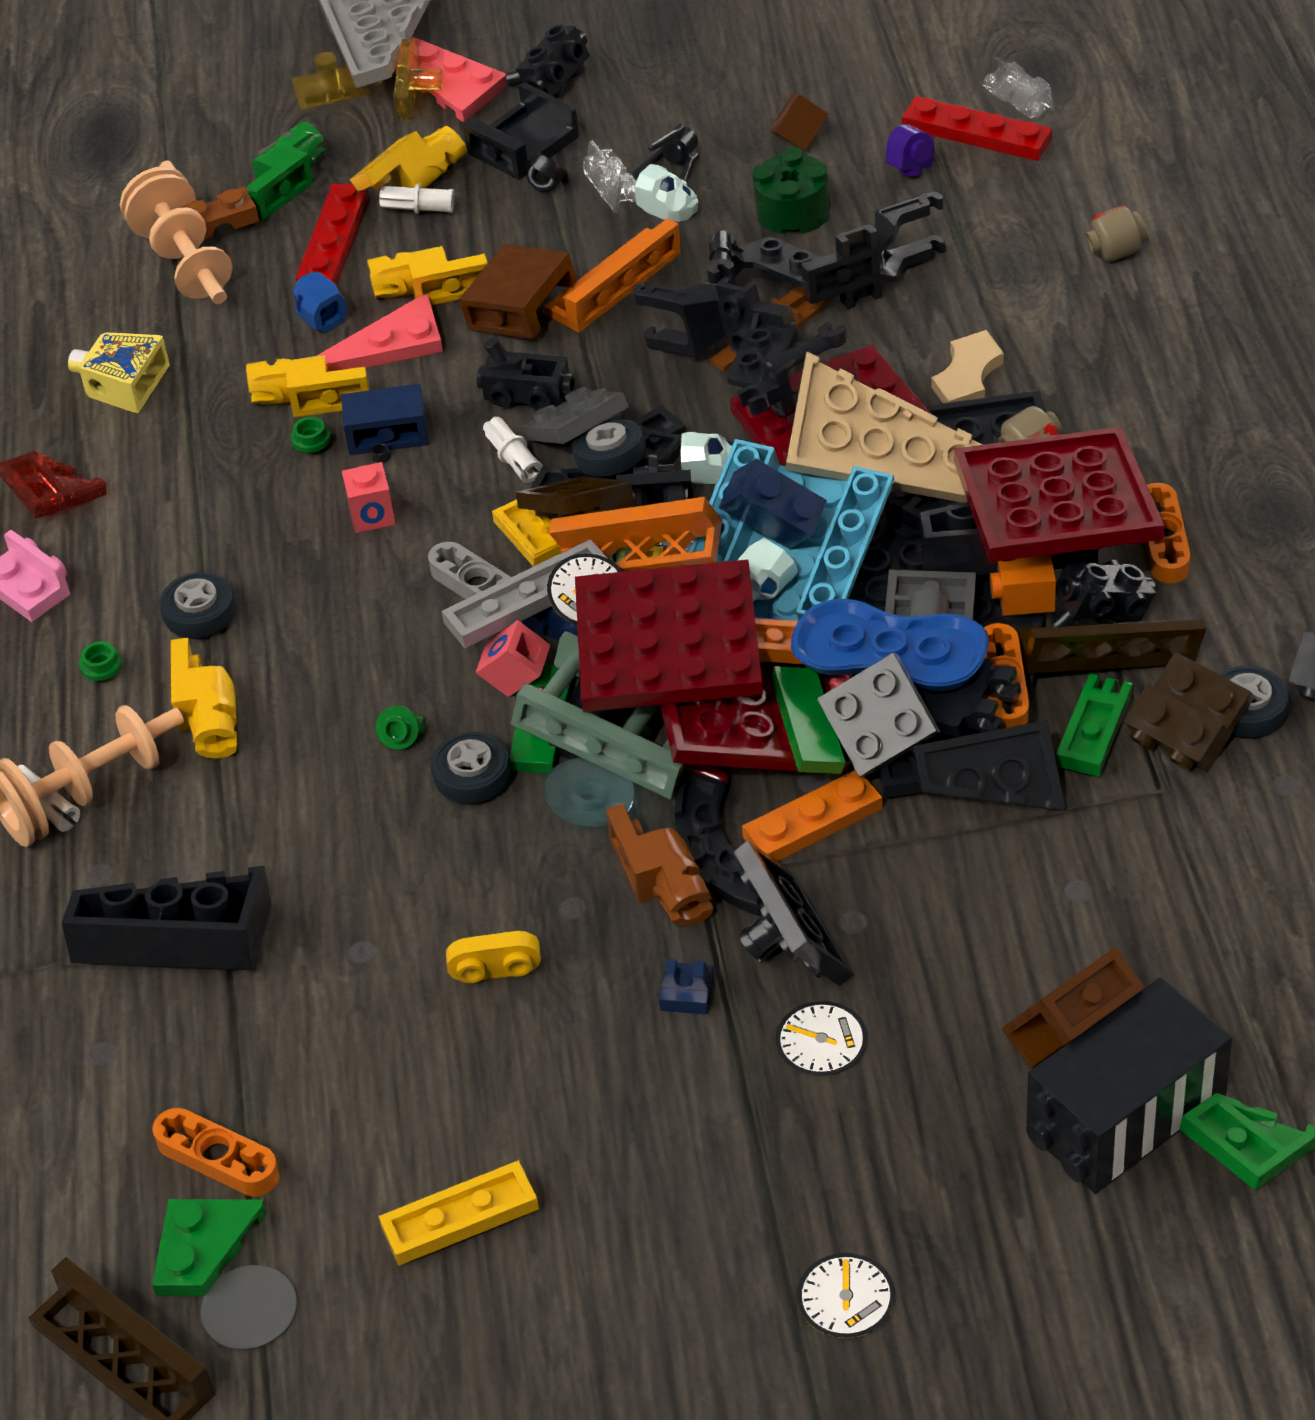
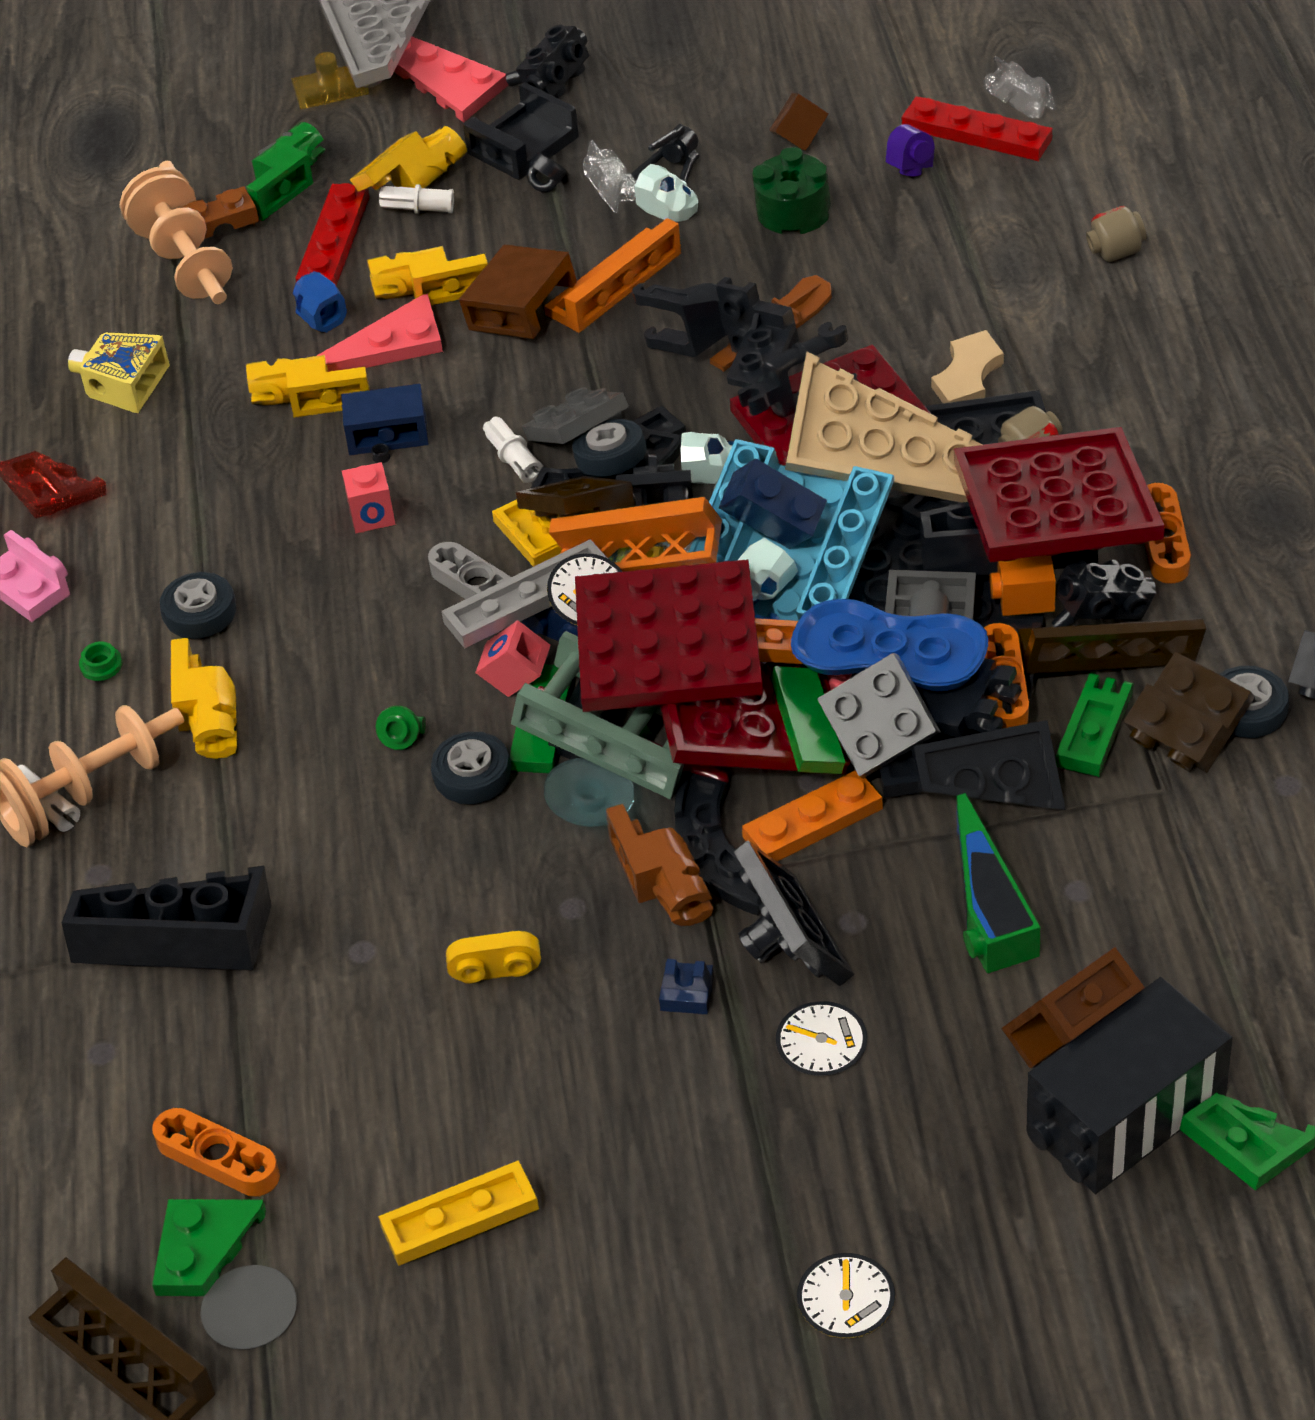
green plate [290,417,331,453] -> none
clear yellow tile [393,39,443,119] -> none
black brick [477,337,575,410] -> none
black piece [707,192,946,309] -> none
none -> slope [956,793,1041,974]

